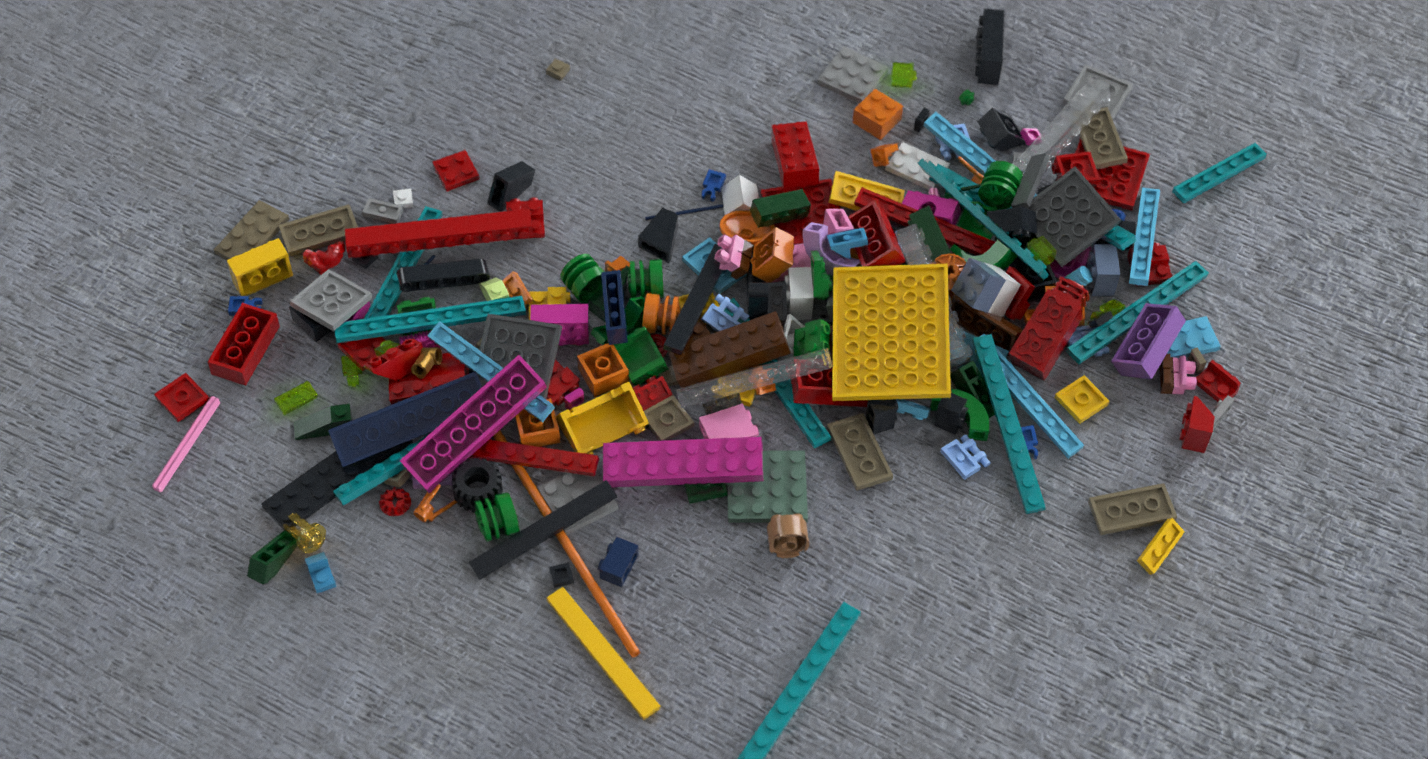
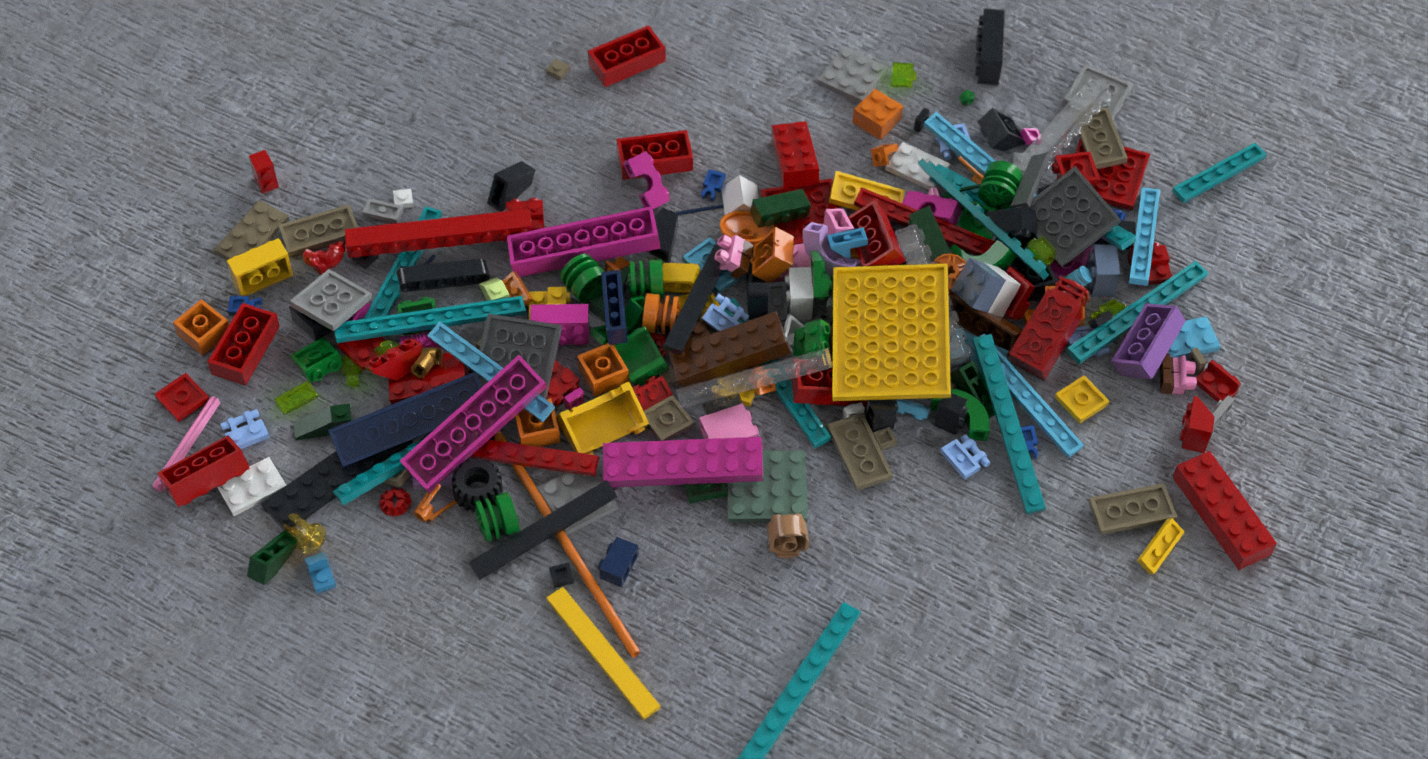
red plate [432,150,480,192] -> none
none -> red brick [157,435,250,507]
none -> orange brick [173,299,229,356]
none -> white plate [216,457,287,517]
none -> light blue plate [220,409,270,449]
none -> red brick [248,149,279,194]
none -> green plate [290,337,344,383]
none -> dark pink brick [507,206,661,277]
none -> red brick [588,25,666,87]
none -> red brick [616,130,693,180]
none -> dark pink arch [622,151,670,209]
none -> yellow brick [662,263,701,293]
none -> white plate [842,402,865,419]
none -> dark tan tile [873,427,897,451]
none -> red brick [1172,451,1277,570]

